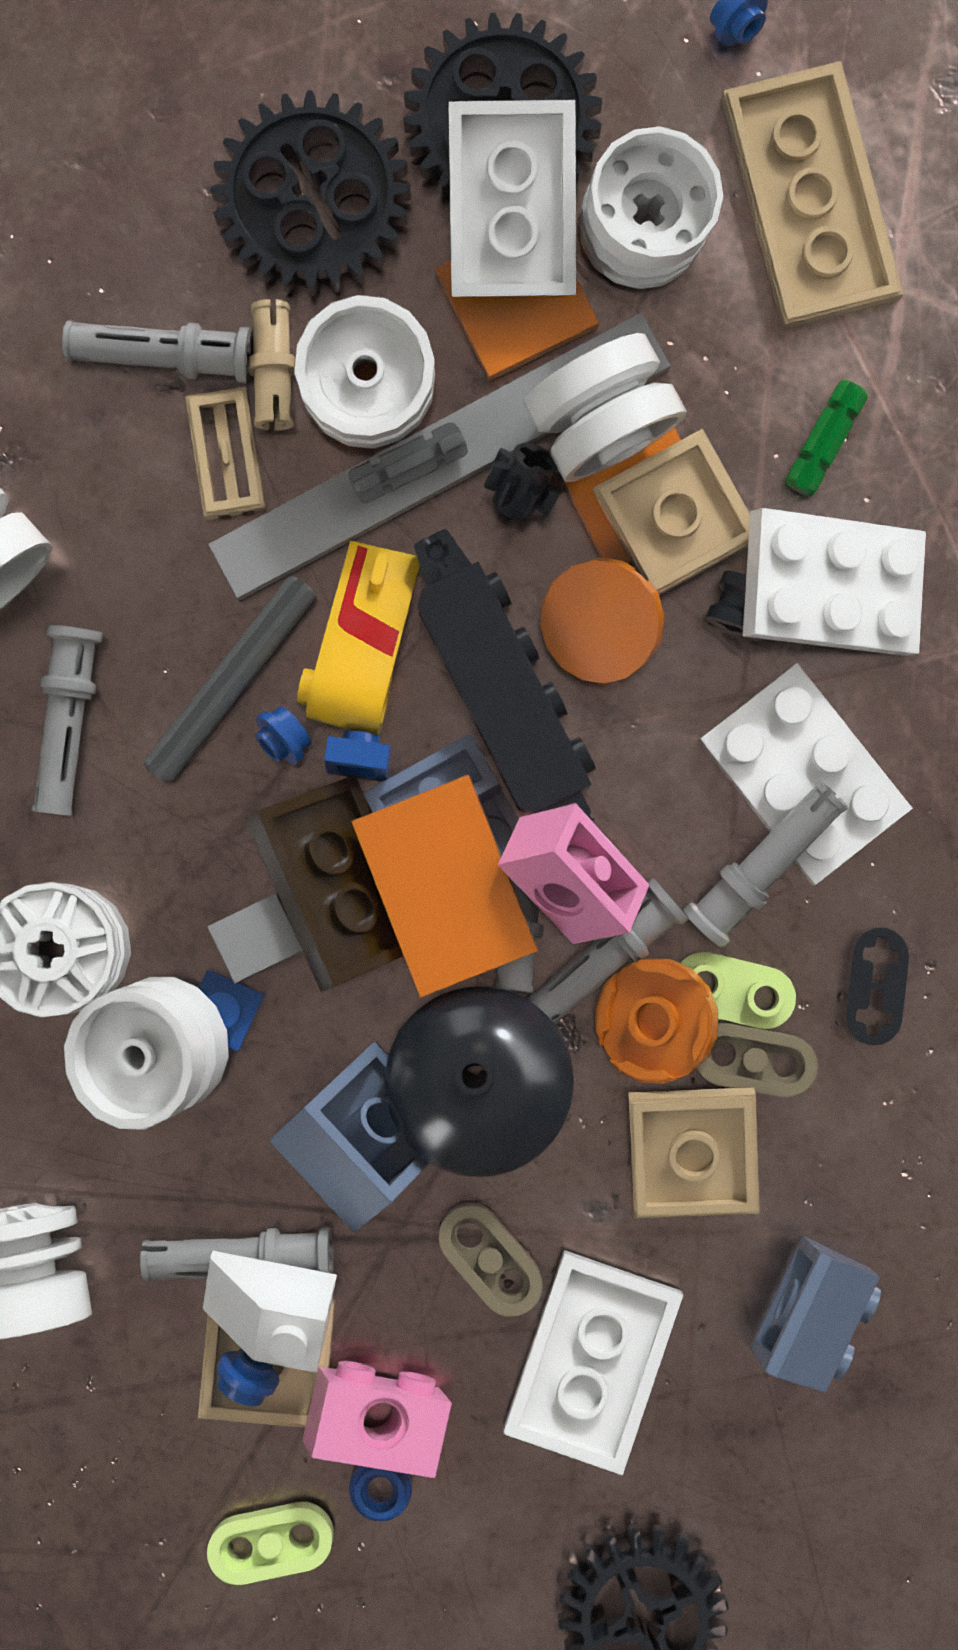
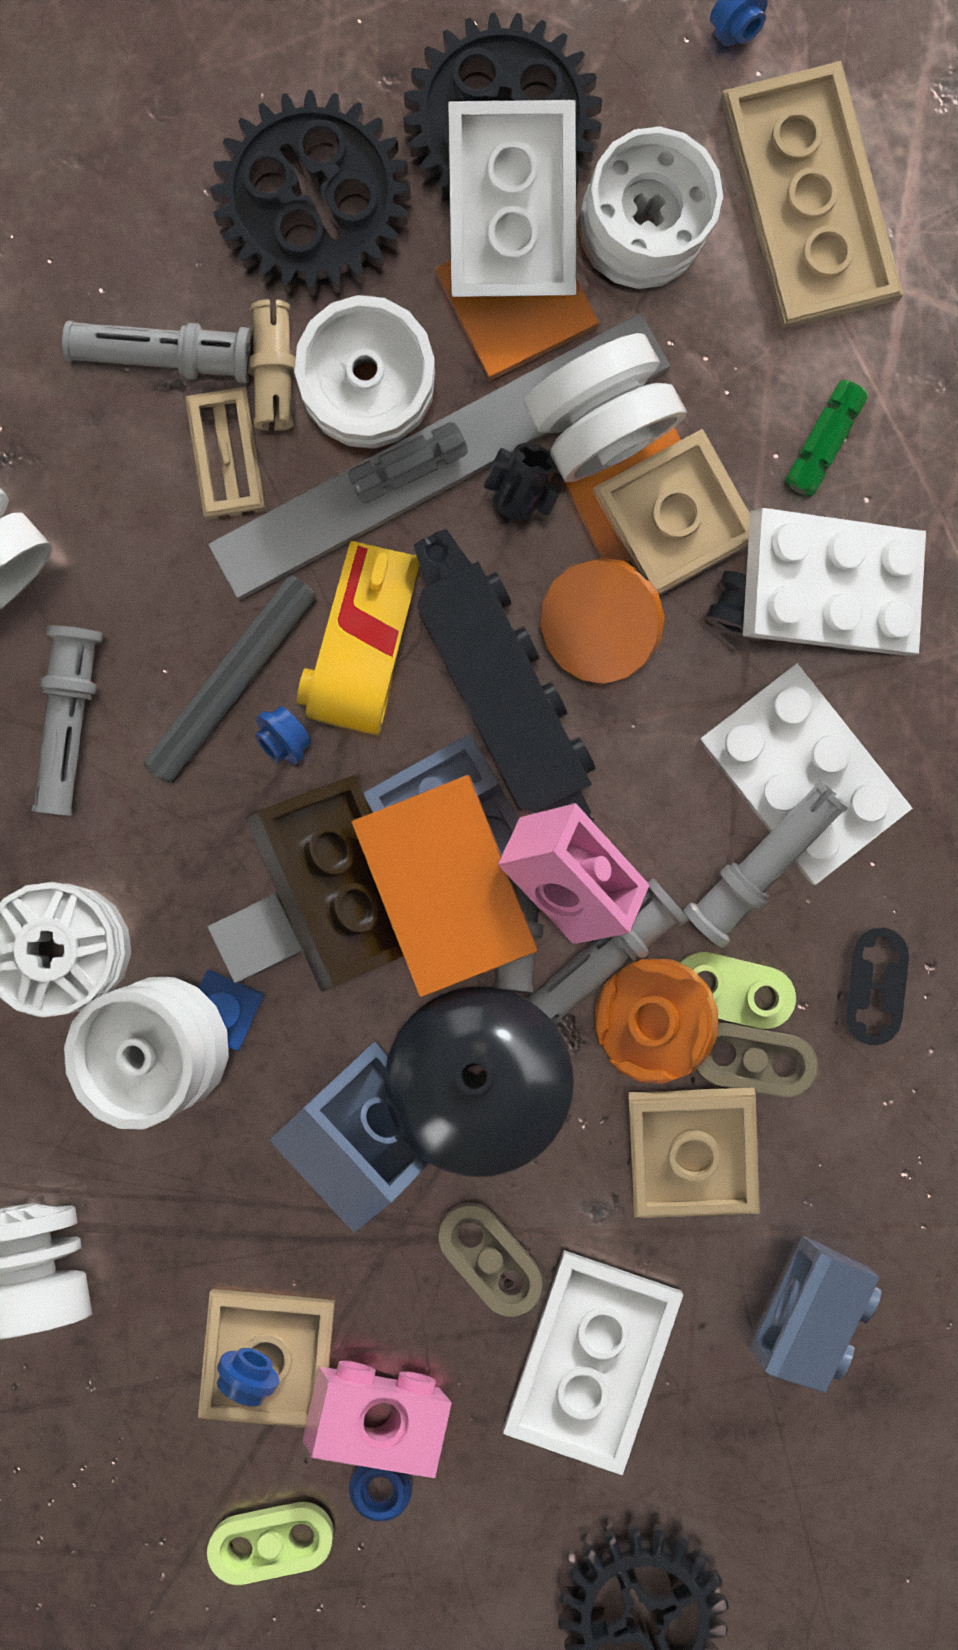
light grey pin [140,1226,334,1281] -> none
white slope [203,1251,337,1373] -> none
blue plate [324,731,391,782] -> none

